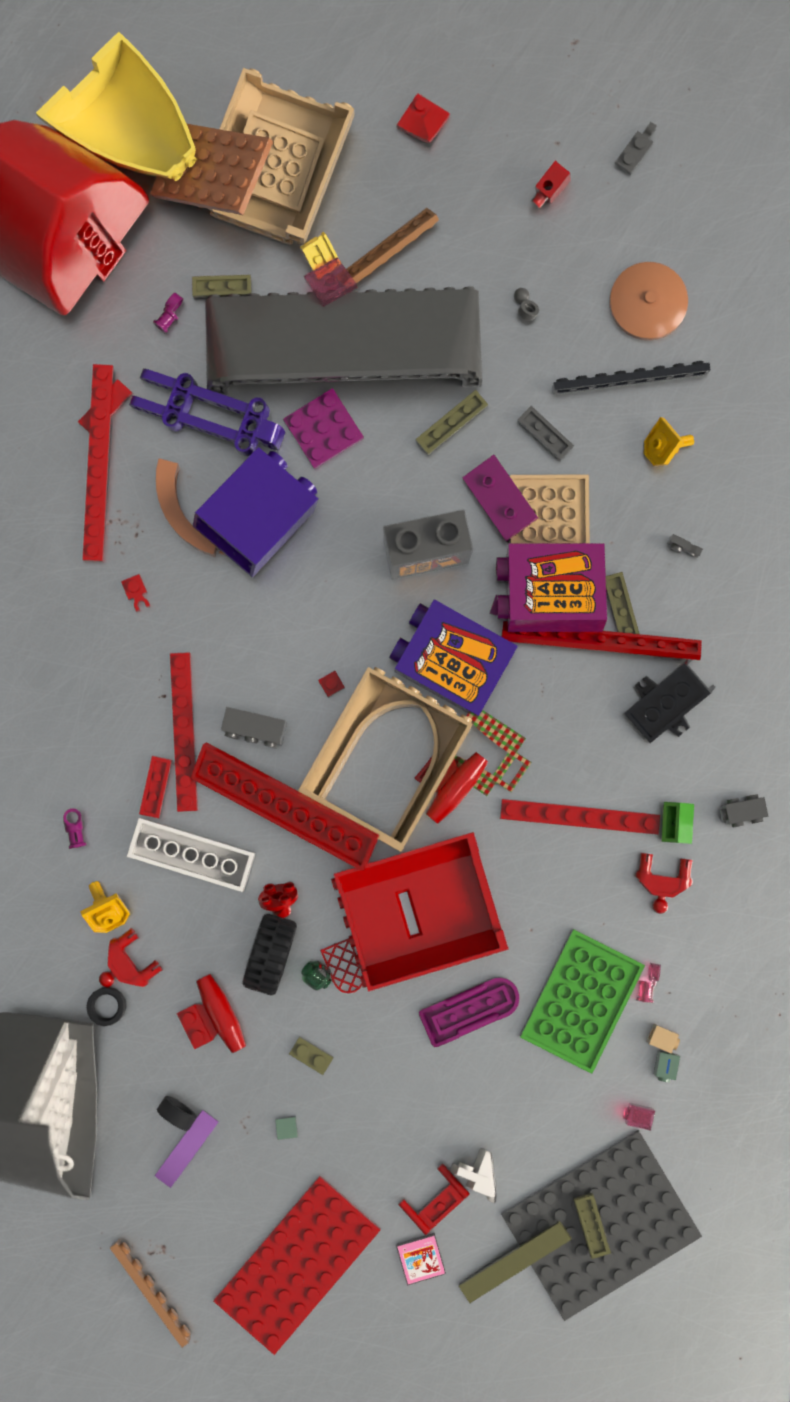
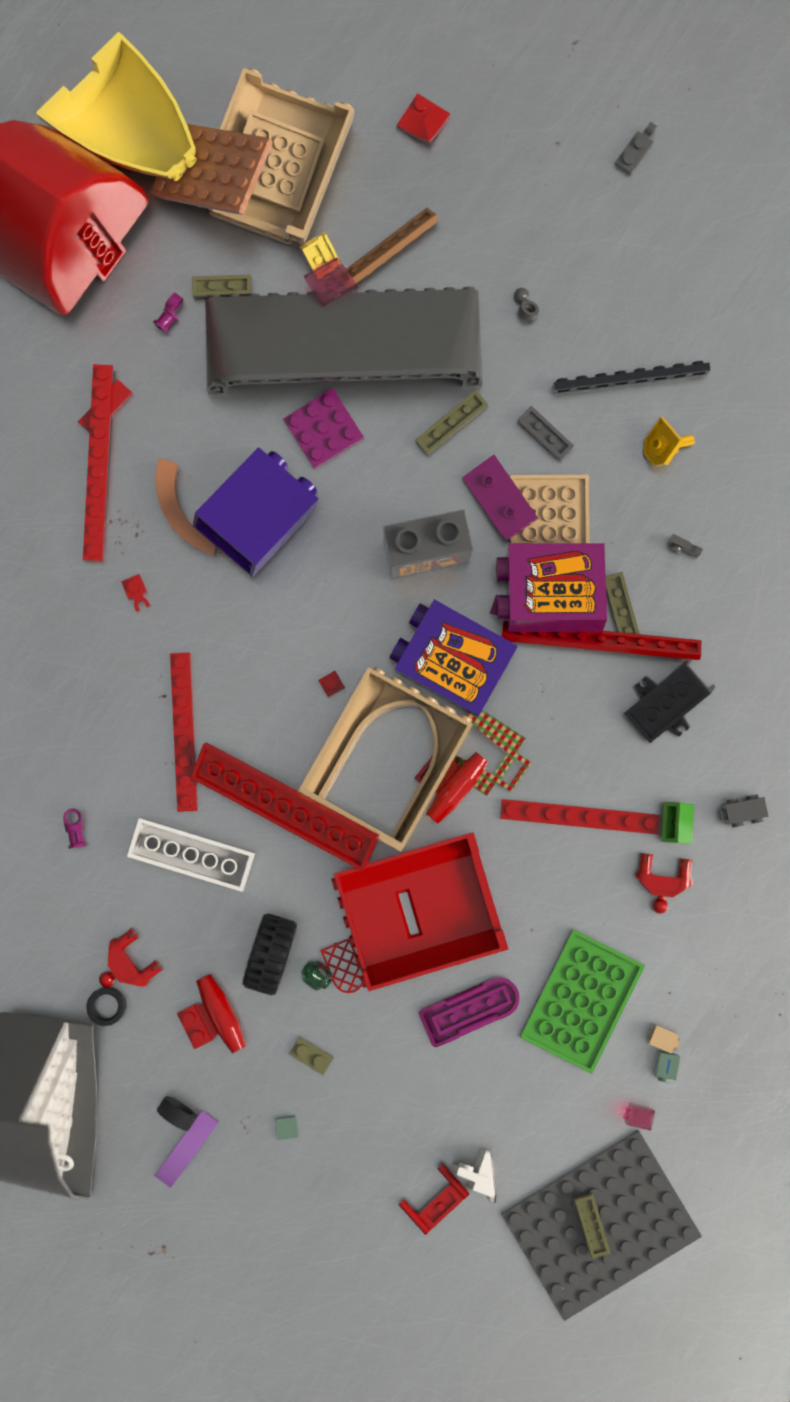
yellow piece [80,881,130,933] -> none
medium nougat plate [110,1239,191,1348] -> none
dark purple beam [129,368,286,456] -> none
red plate [139,756,172,818] -> none
red plate [213,1176,381,1355] -> none
dark grey brick [221,707,287,748] -> none
red plate [258,882,298,918] -> none
tile [396,1233,446,1286] -> none
olive tile [459,1221,571,1303] -> none
red torso [531,160,571,208] -> none
nougat dish [609,262,688,340] -> none
clear pink connector [636,963,661,1003] -> none

